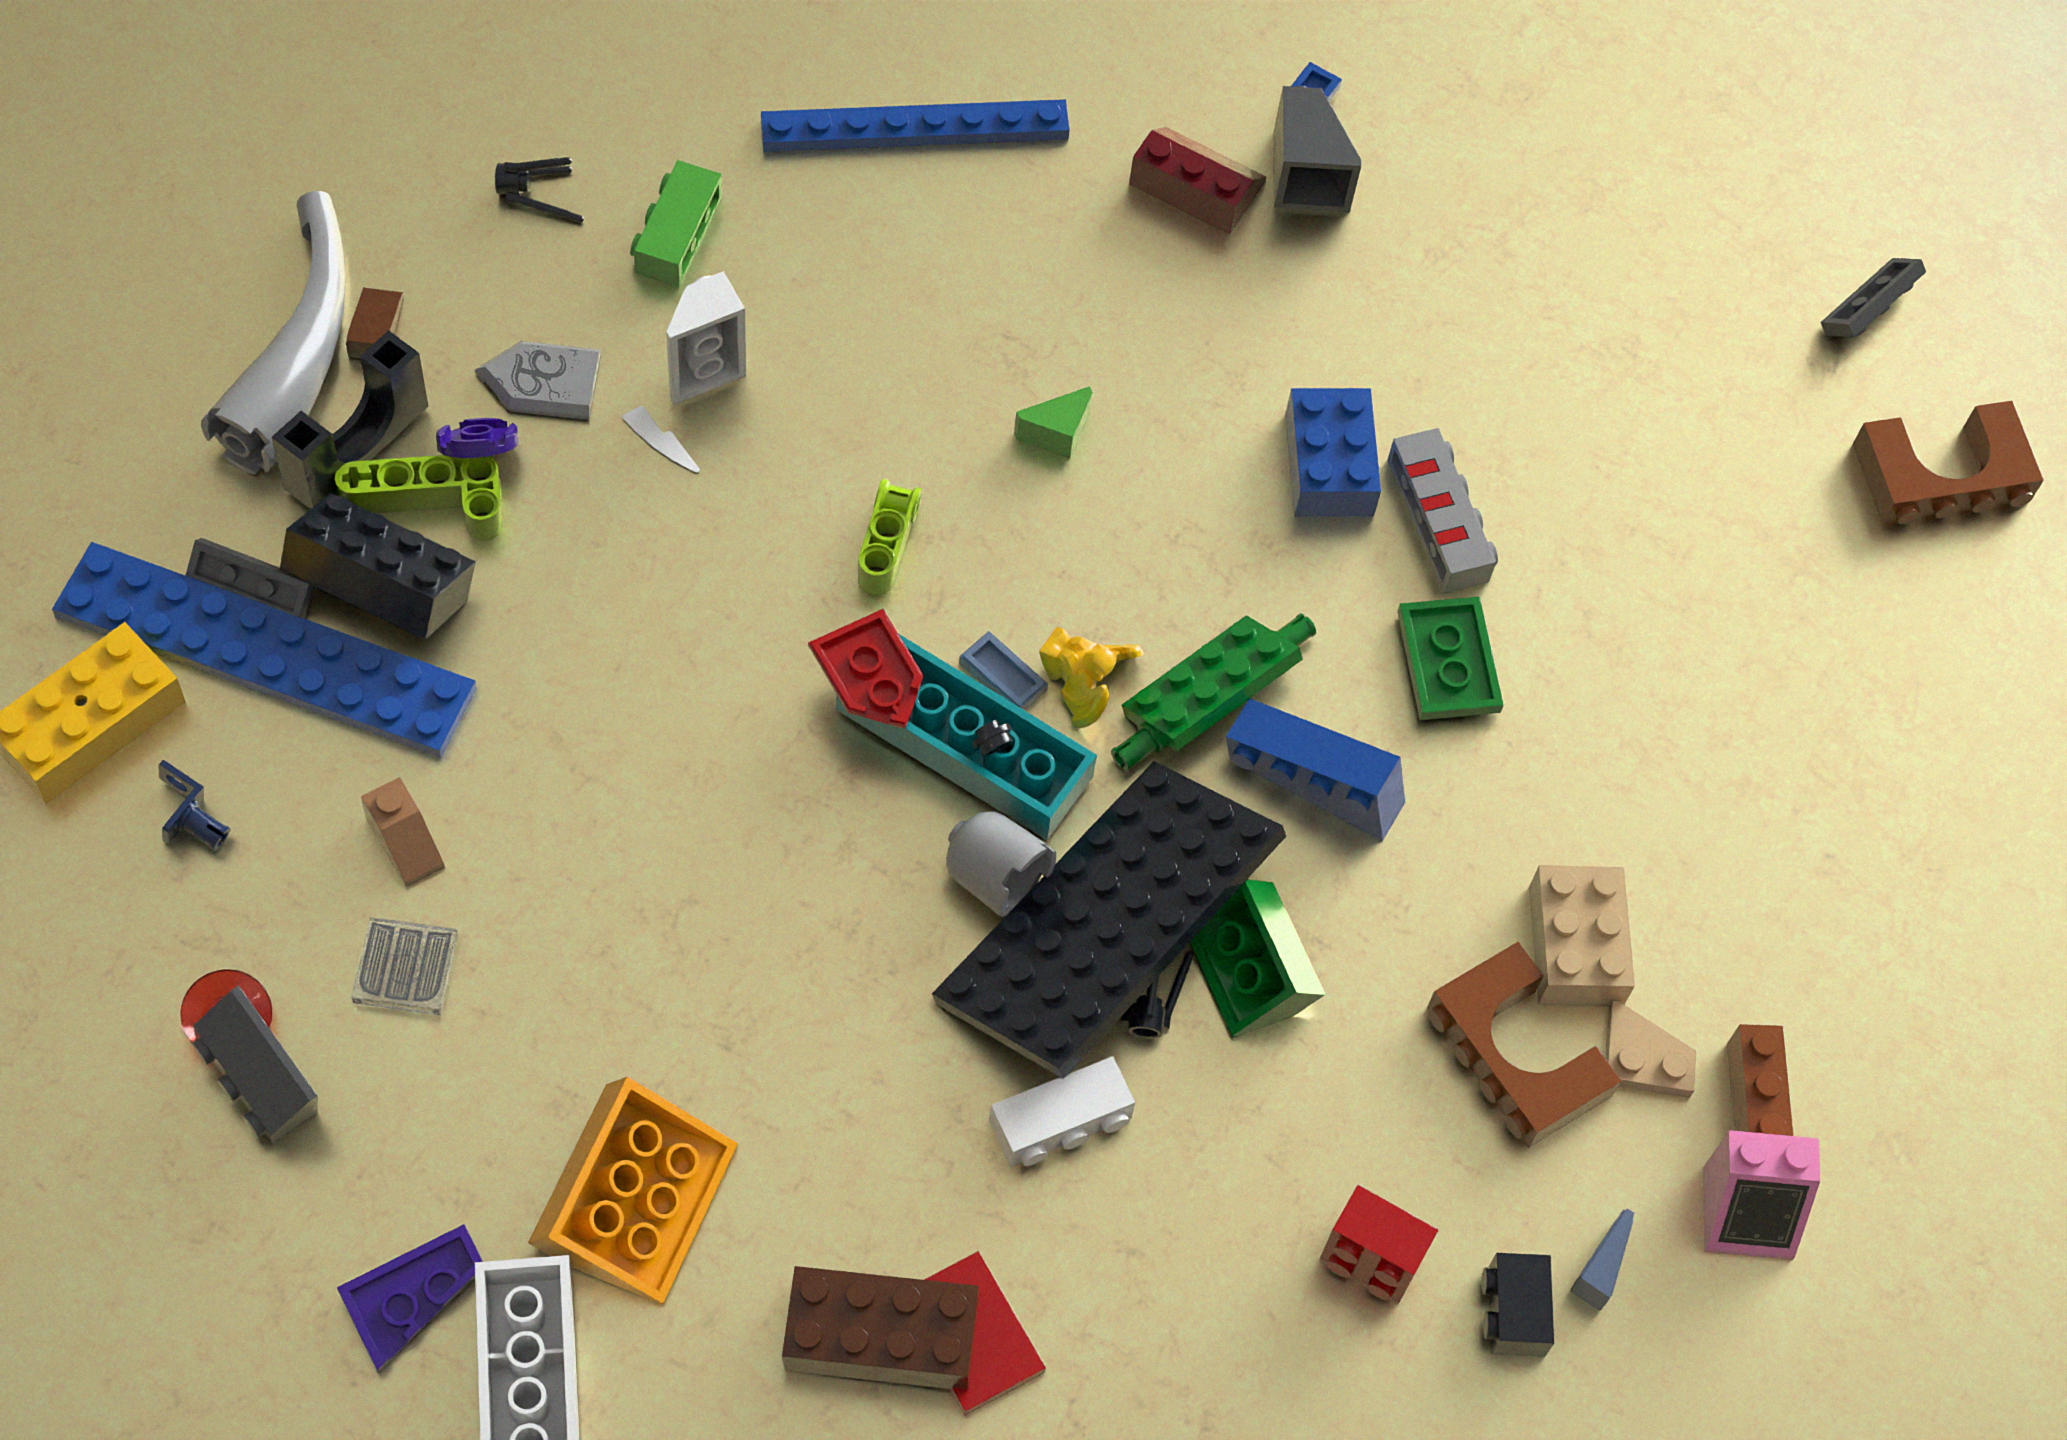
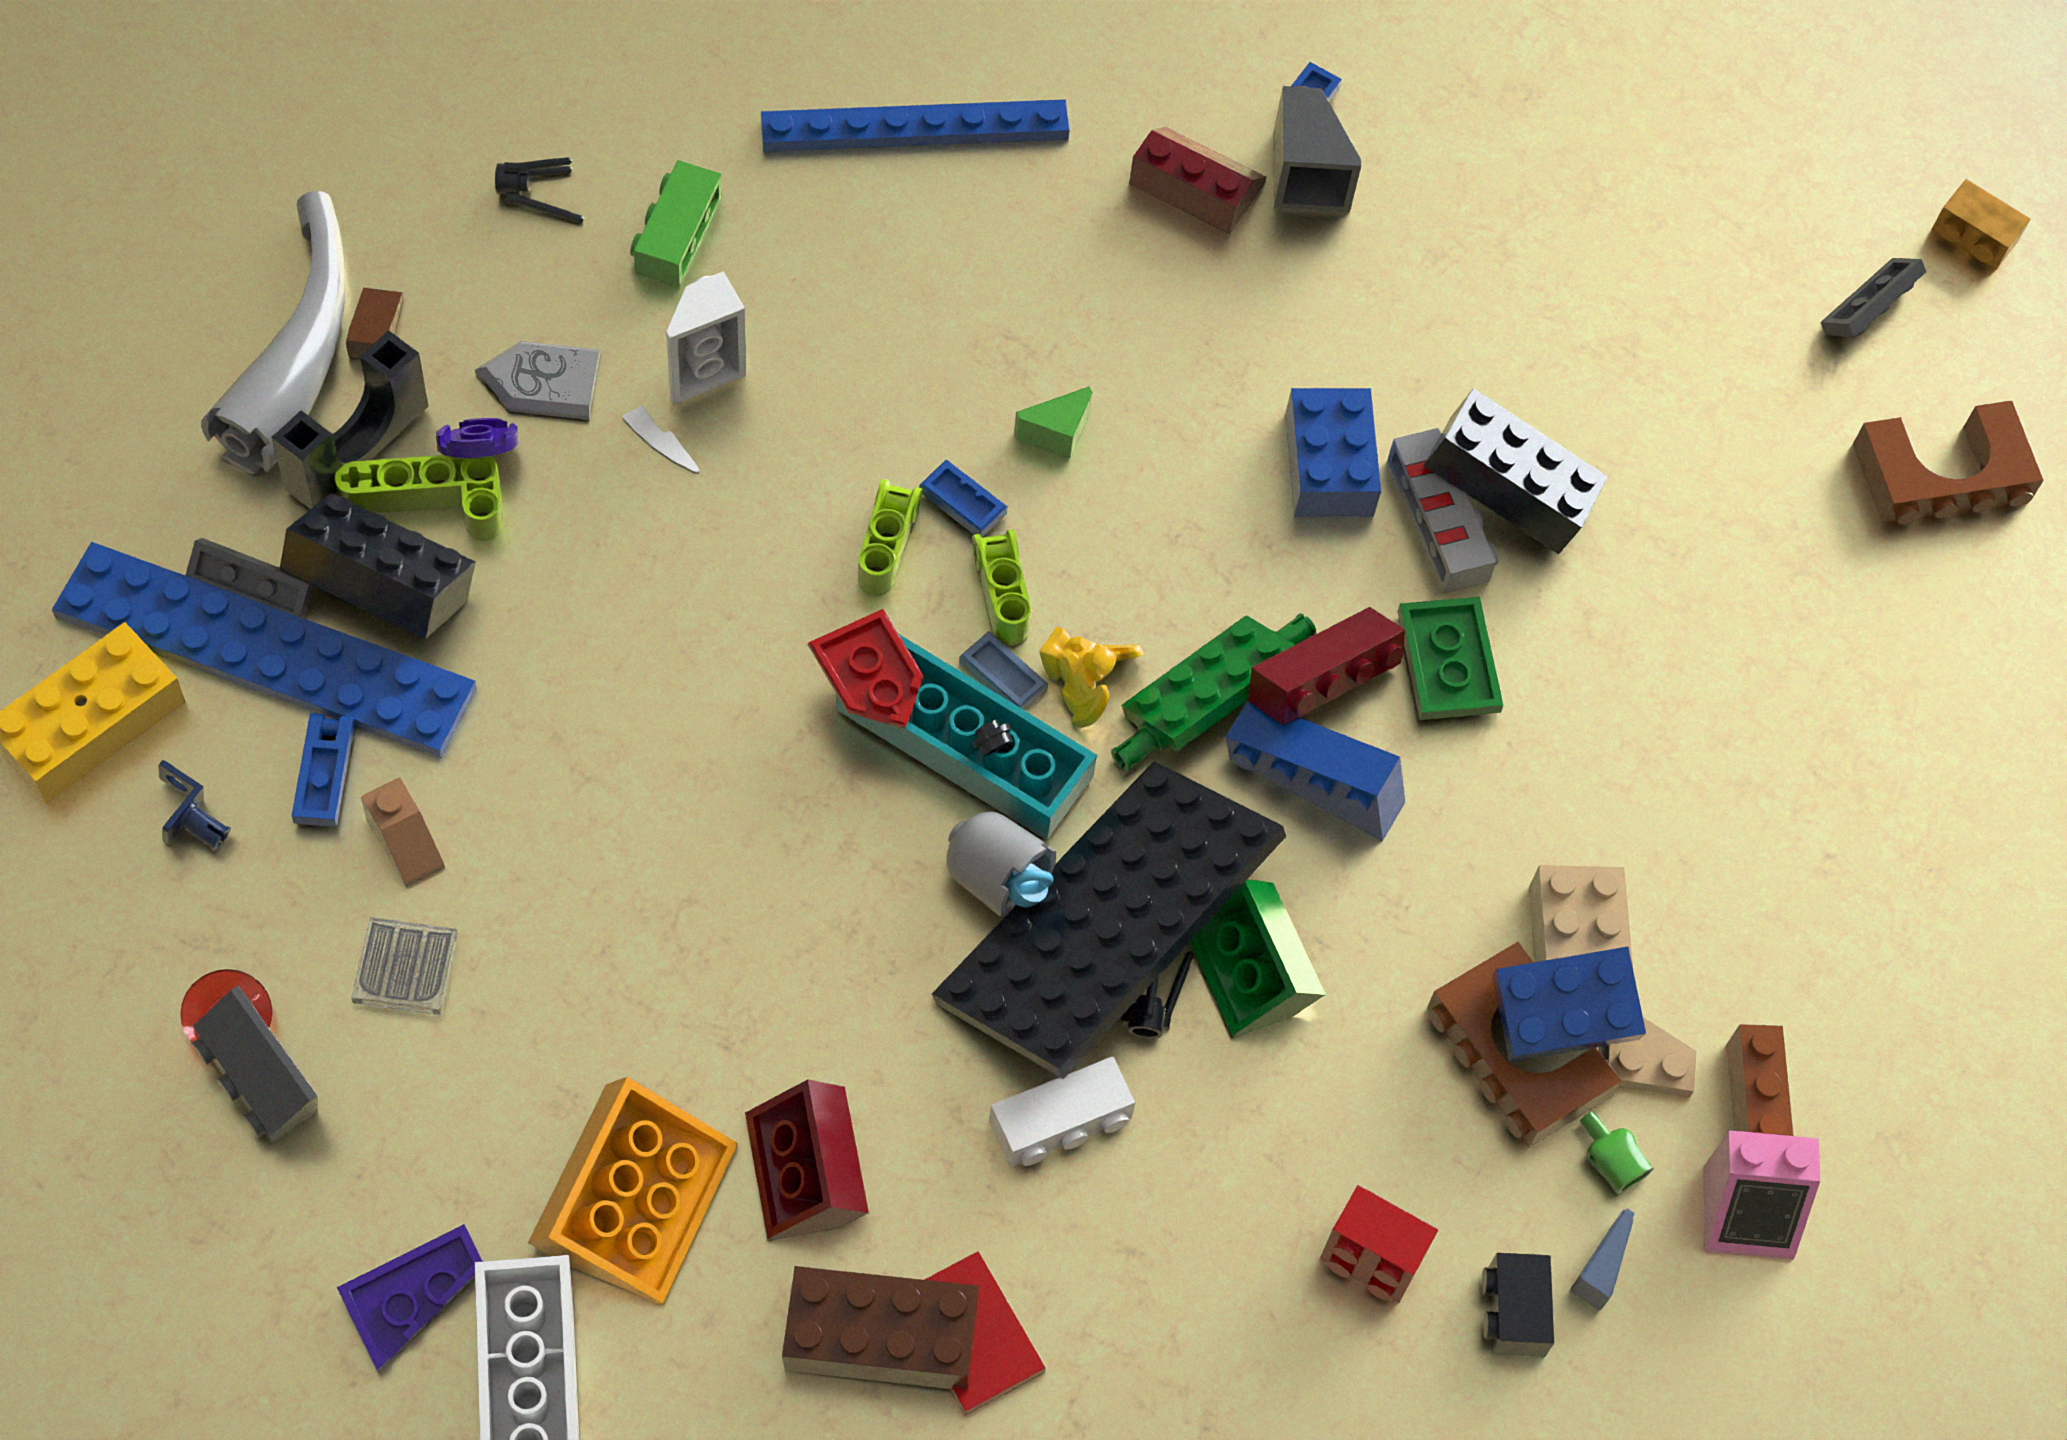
none -> blue plate [291,713,355,827]
none -> dark red slope [745,1079,869,1240]
none -> blue plate [919,459,1008,538]
none -> lime piece [972,529,1031,646]
none -> medium azure tile [1004,863,1053,908]
none -> dark red brick [1248,607,1406,726]
none -> black brick [1423,388,1608,554]
none -> blue brick [1492,946,1646,1062]
none -> bright green piece [1580,1111,1654,1194]
none -> pearl gold brick [1932,179,2031,270]

